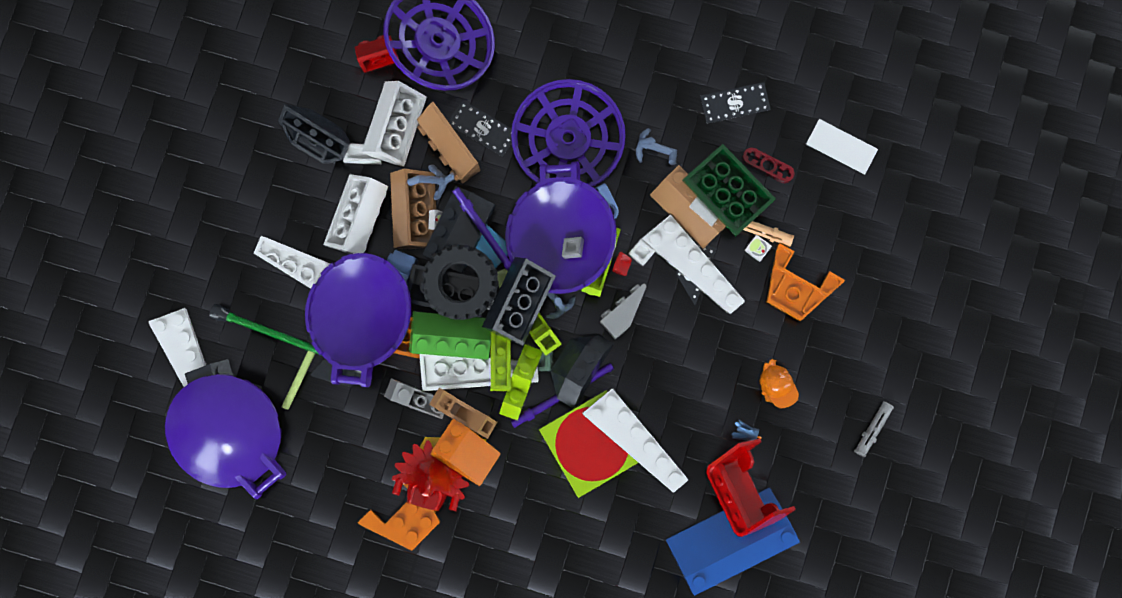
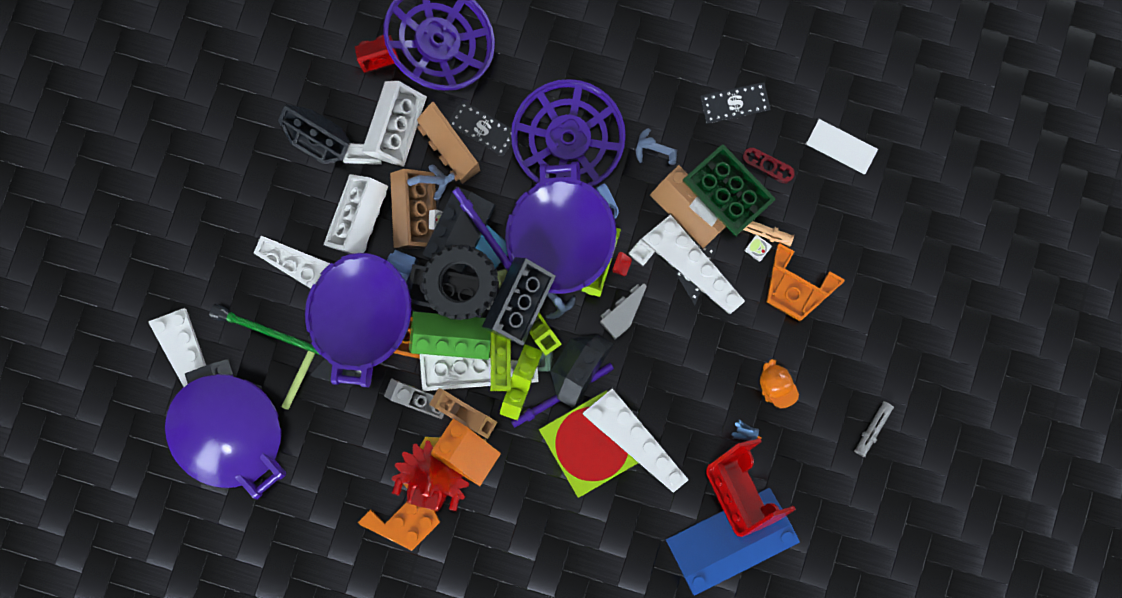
light grey tile [562,237,584,259] -> none

